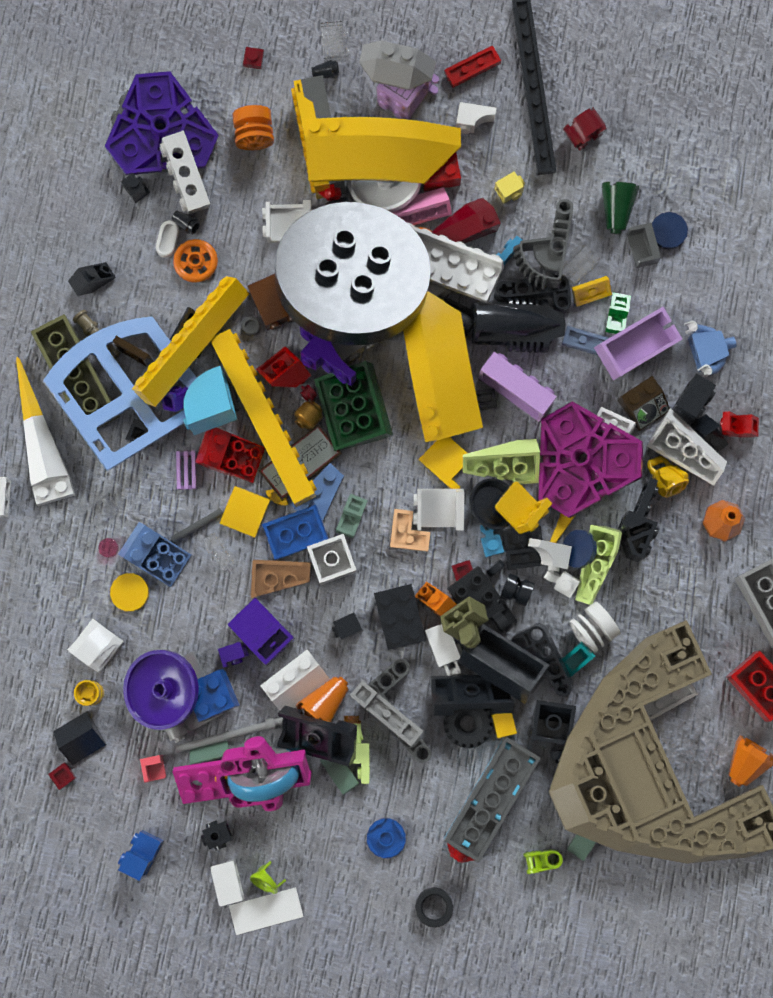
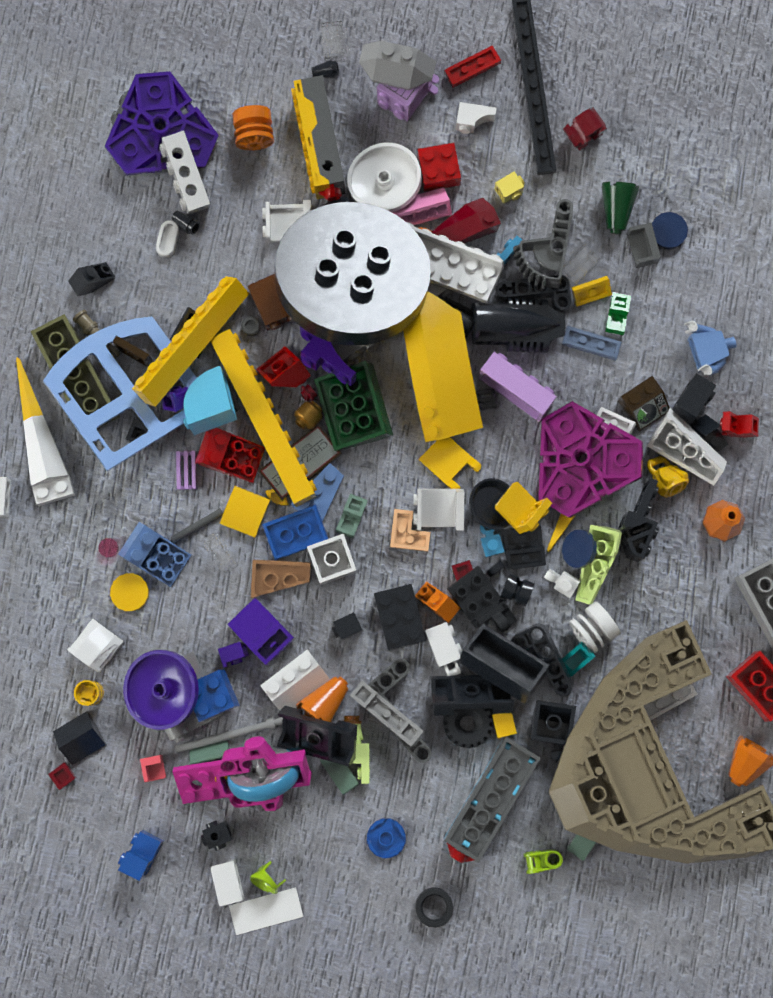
black brick [121,173,150,203] -> none
orange plate [173,239,218,283] -> none
dark red plate [243,47,264,70] -> none
yellow slope [305,117,461,185] -> none
olive brick [440,596,488,648] -> none
yellowish green wedge [463,439,540,484] -> none
white arch [528,538,572,572] -> none
lavender piece [594,307,682,380] -> none

